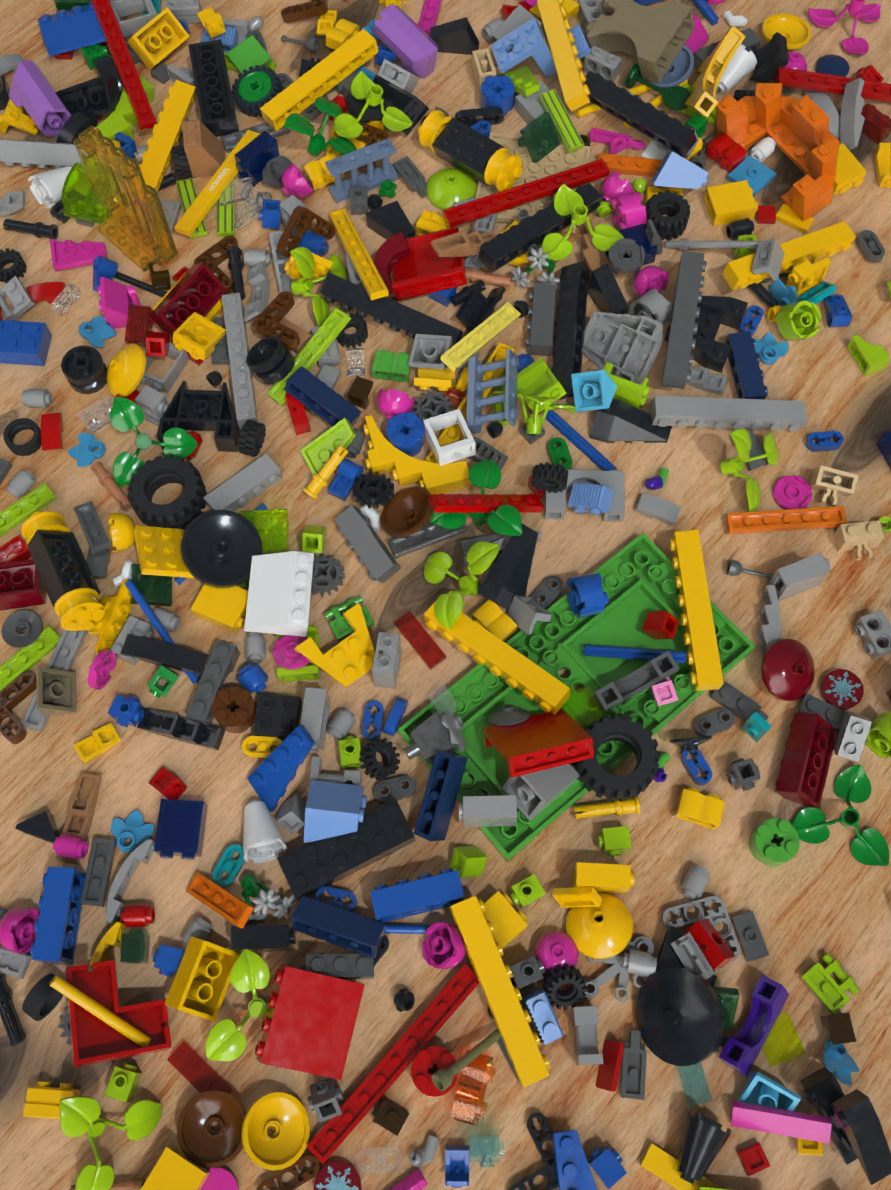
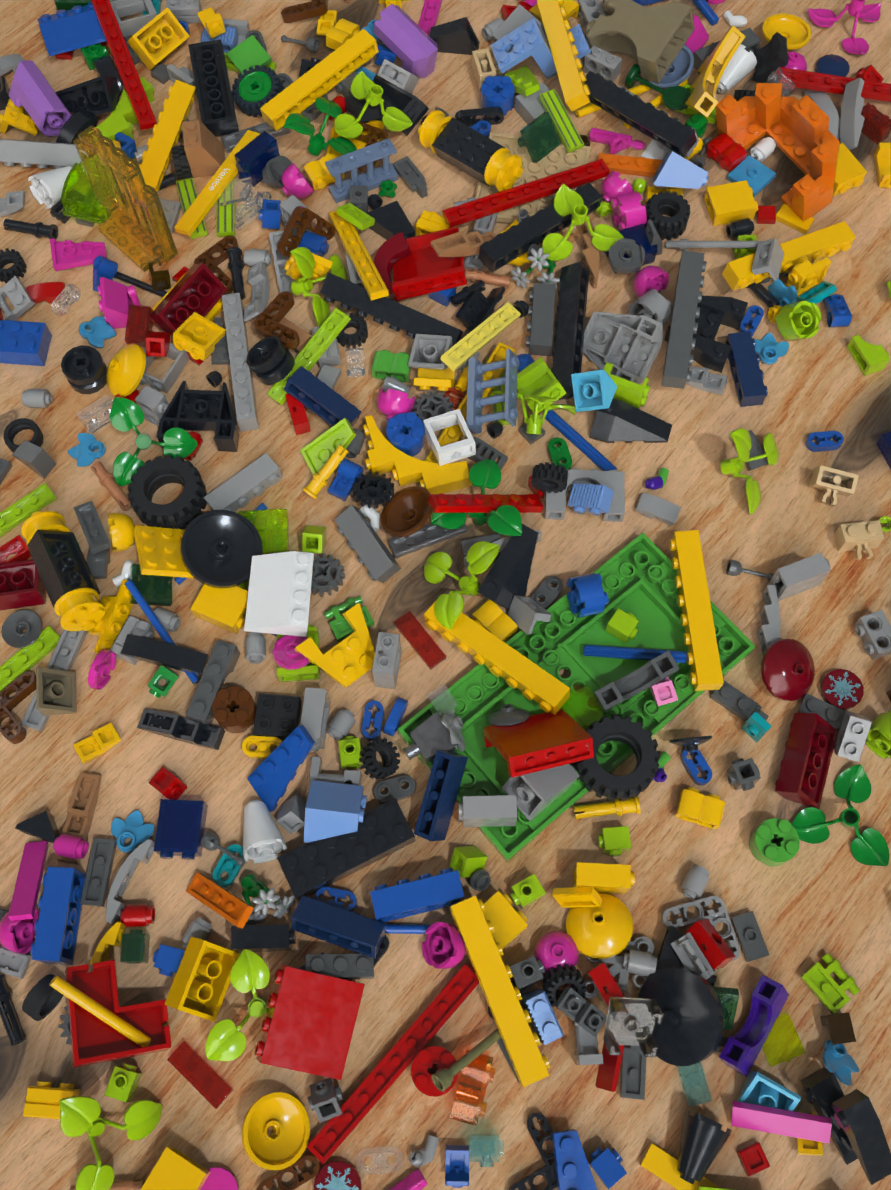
light grey brick [6,470,35,499] -> none
red slope [41,413,63,451] -> none
blue brick [108,695,144,727] -> none
reddish brown dish [177,1090,246,1168] -> none
black tyre [238,420,266,457] -> none
blue head [238,663,269,694] -> none
light grey arm [248,16,263,31] -> none
dark brown panel [348,376,374,409] -> none
dark brown bracket [371,1099,409,1136] -> none
black plate [394,988,415,1012] -> none
lime dish [426,168,477,210] -> none
black slope [588,264,628,314] -> none
red brick [642,610,679,640] -> none
light grey brick [651,395,807,432] -> none
dark grey plate [694,708,735,737] -> none
orange plate [725,506,847,534] -> none
dark pink tile [772,475,813,510] -> none
dark grey plate [857,230,885,263] -> none
none -> dark pink tile [8,841,49,921]
none -> dark grey slope [12,440,56,479]
none -> dark grey hinge [201,831,245,866]
none -> lime plate [337,202,375,230]
none -> light grey cone [382,376,411,394]
none -> dark grey plate [470,869,491,891]
none -> dark grey slope [554,986,608,1037]
none -> red piece [588,963,631,1015]
none -> clear smoke panel [603,997,663,1057]
none -> lime brick [605,608,639,644]
none -> clear bracket [767,67,796,97]

